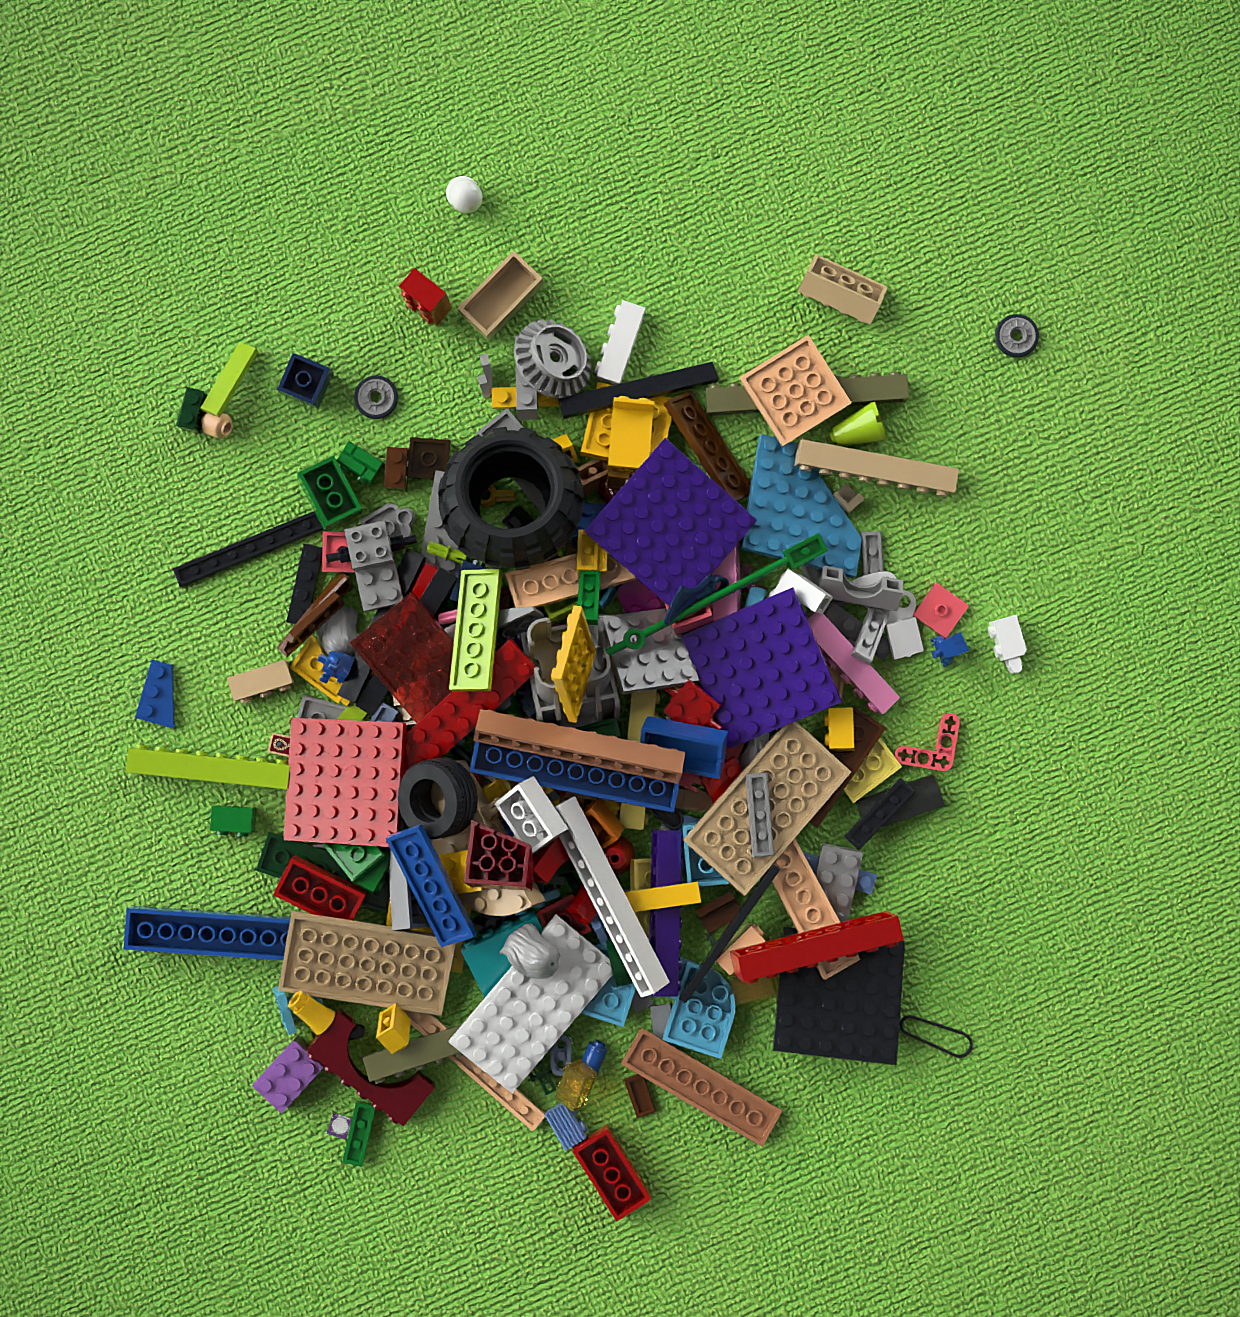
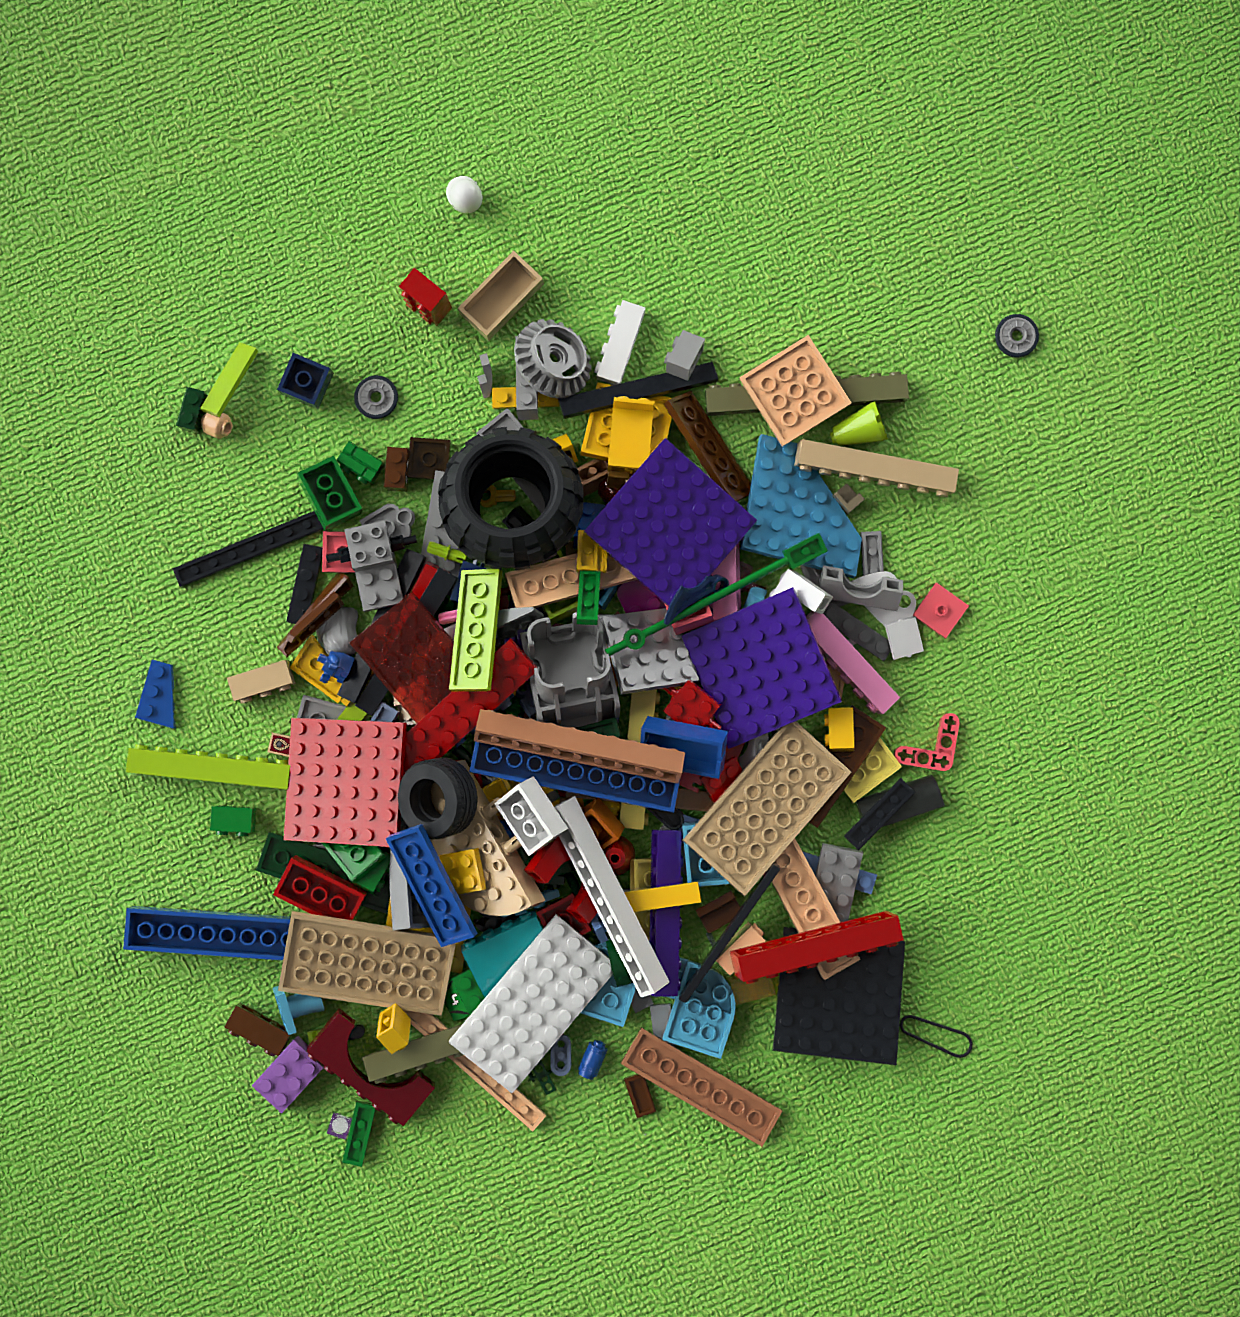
yellow plant [288,991,335,1035] -> none
dark red wedge [464,820,534,891] -> none
light grey piece [500,923,560,979] -> none
medium blue brick [545,1099,588,1151] -> none
yellow plate [551,606,596,723] -> none
clear yellow brick [555,1059,597,1112] -> none
red brick [572,1124,652,1222] -> none
light grey tile [745,773,774,858] -> none
tan slope [798,254,888,325] -> none
light grey tile [851,607,890,665] -> none
blue piece [931,632,969,667] -> none
white hinge [988,615,1027,674] -> none
none -> reddish brown brick [225,1002,292,1056]
none -> green slope [444,968,485,1021]
none -> light grey brick [664,330,705,381]

